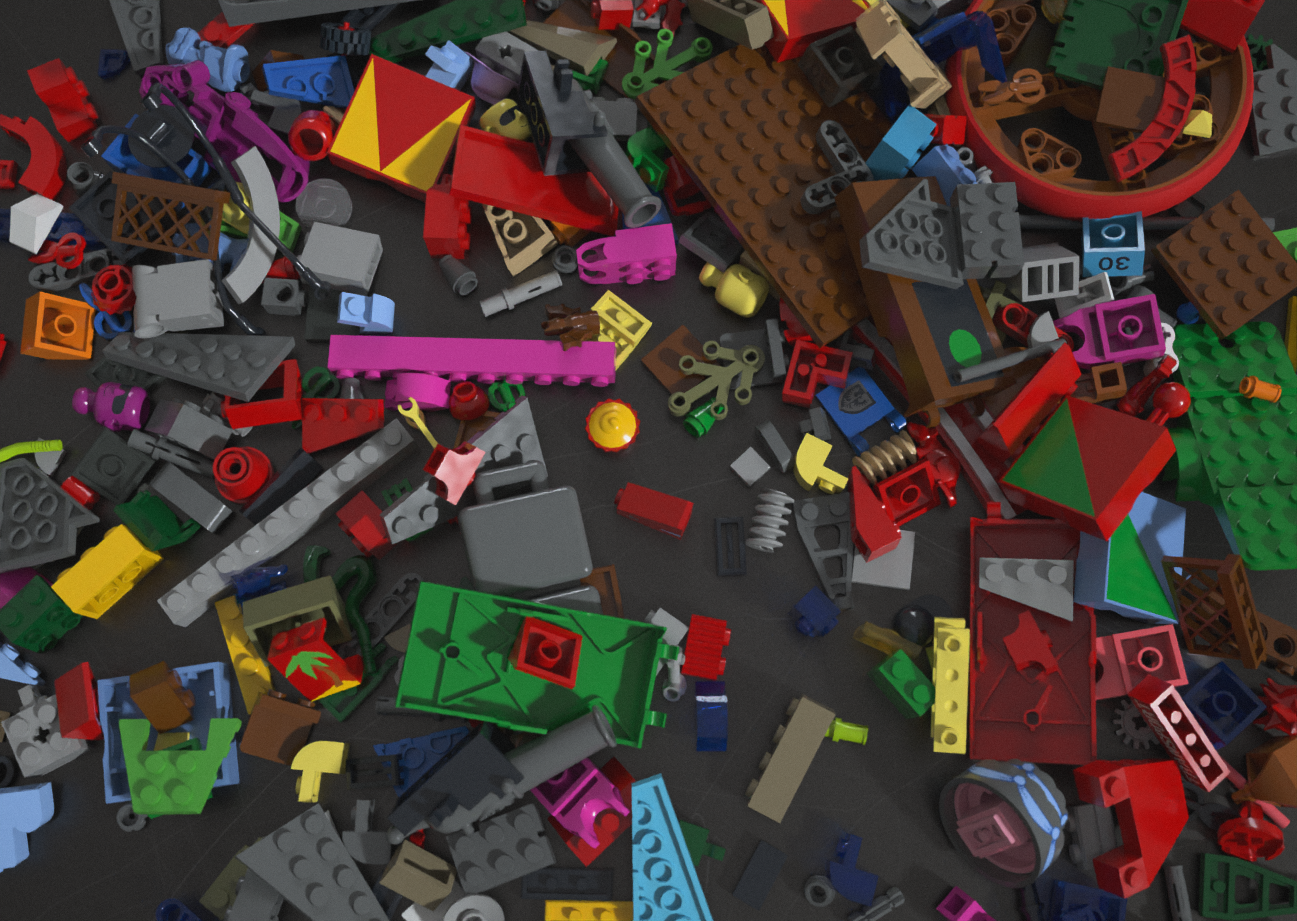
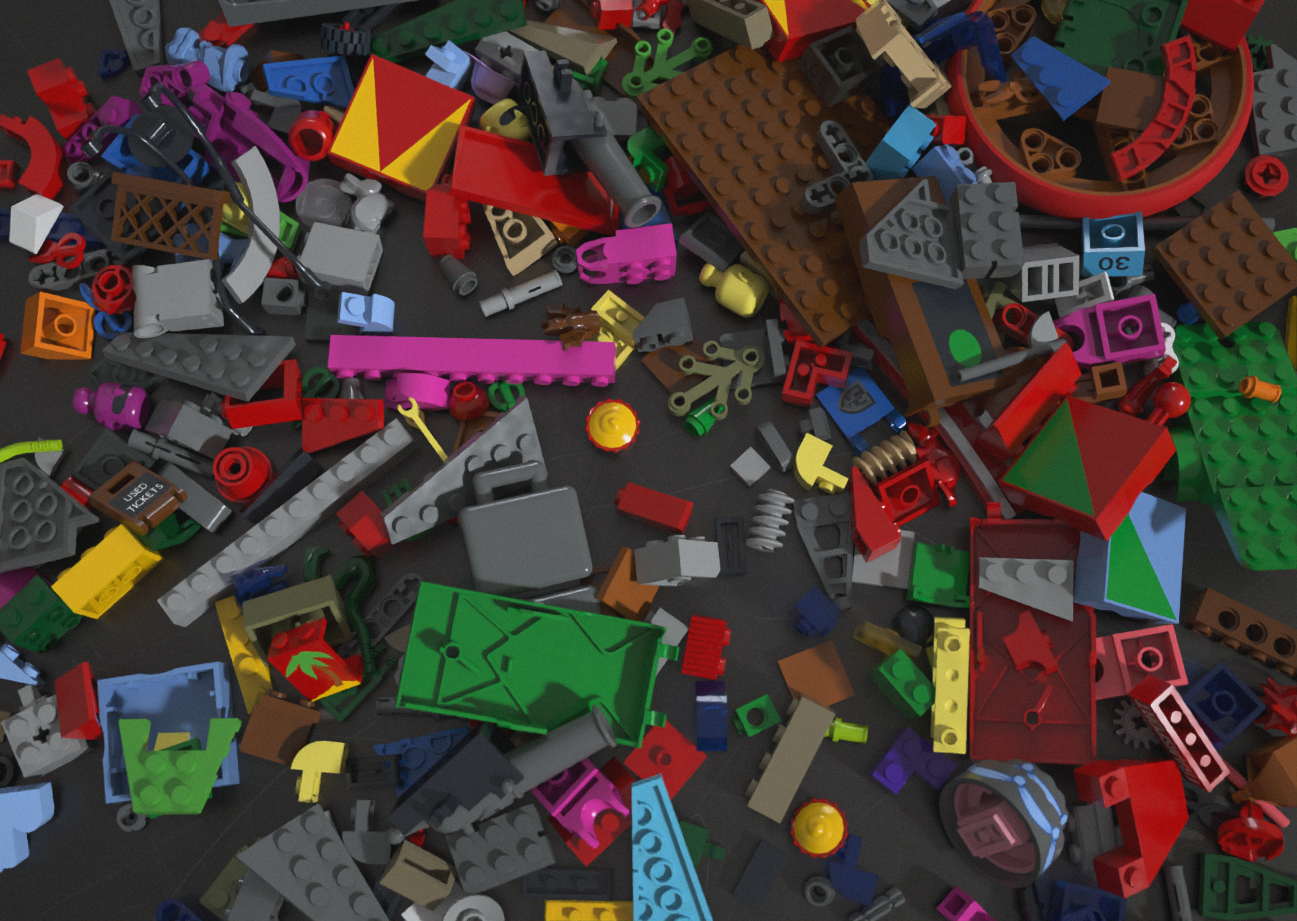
reddish brown brick [129,661,196,734] -> none
brick [423,441,486,505] -> none
red slope [508,616,583,689] -> none
light grey bar [662,645,687,701] -> none
reddish brown fence [1161,554,1267,670] -> none
light yellow slope [1183,110,1212,138] -> none
none -> magenta slope [61,96,142,165]
none -> reddish brown container [89,461,188,536]
none -> light grey animal [340,173,396,234]
none -> dark orange tile [596,546,659,621]
none -> red plate [623,720,707,800]
none -> dark grey slope [632,297,693,352]
none -> light grey hinge [634,535,720,587]
none -> green brick [732,694,781,738]
none -> dark orange tile [777,640,855,706]
none -> yellow piece [790,798,848,859]
none -> dark purple brick [866,727,957,795]
none -> green piece [906,542,971,610]
none -> blue wing [1010,36,1111,121]
none -> red gear [1243,155,1289,198]

